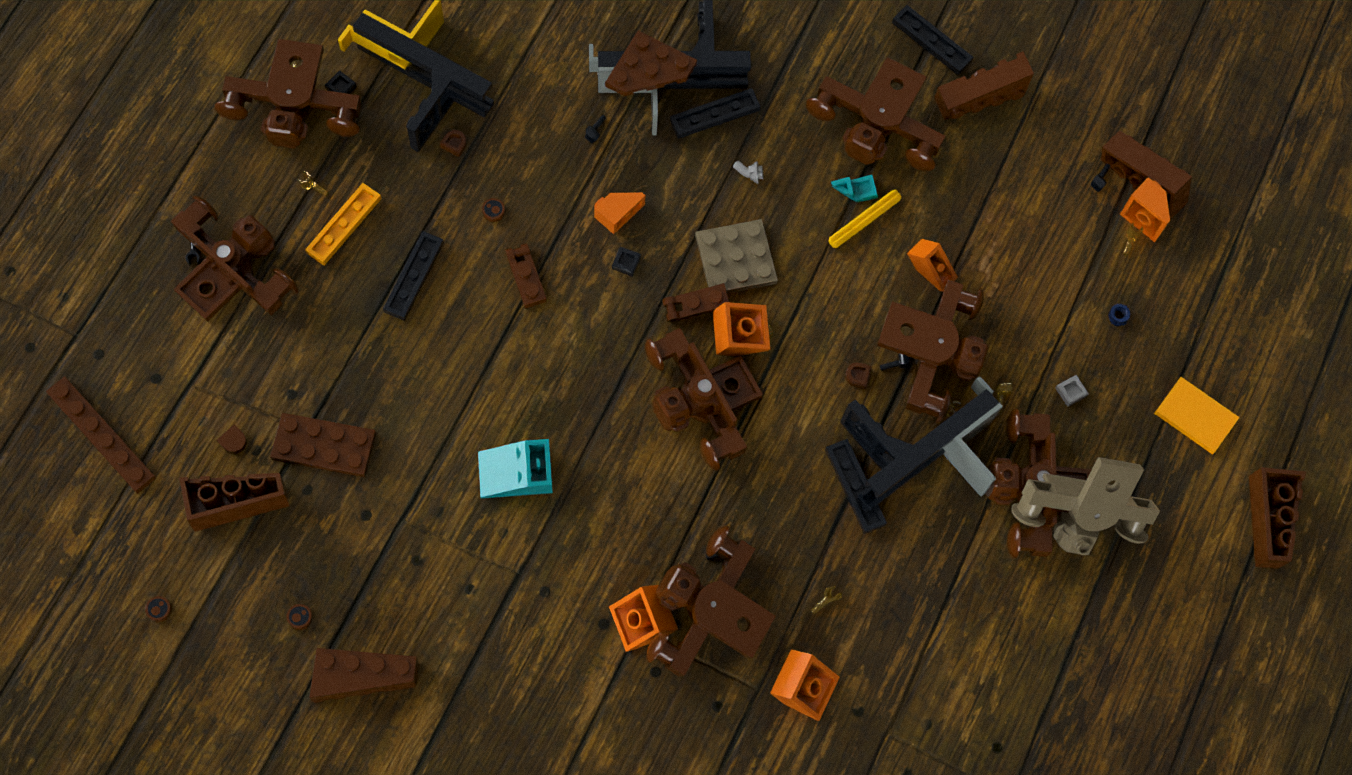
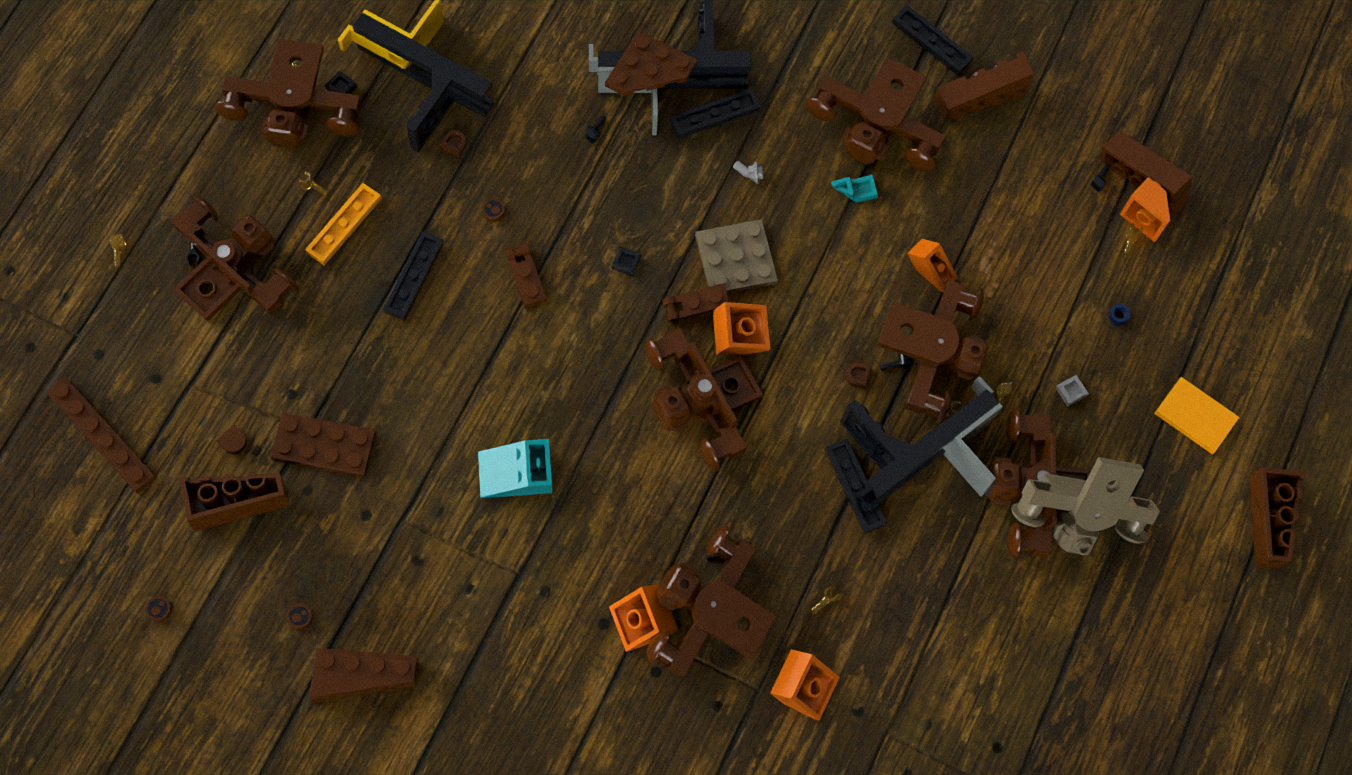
orange slope [594,192,646,234] -> none
yellow axle [828,189,901,248] -> none
none -> clear yellow hand [110,234,126,268]

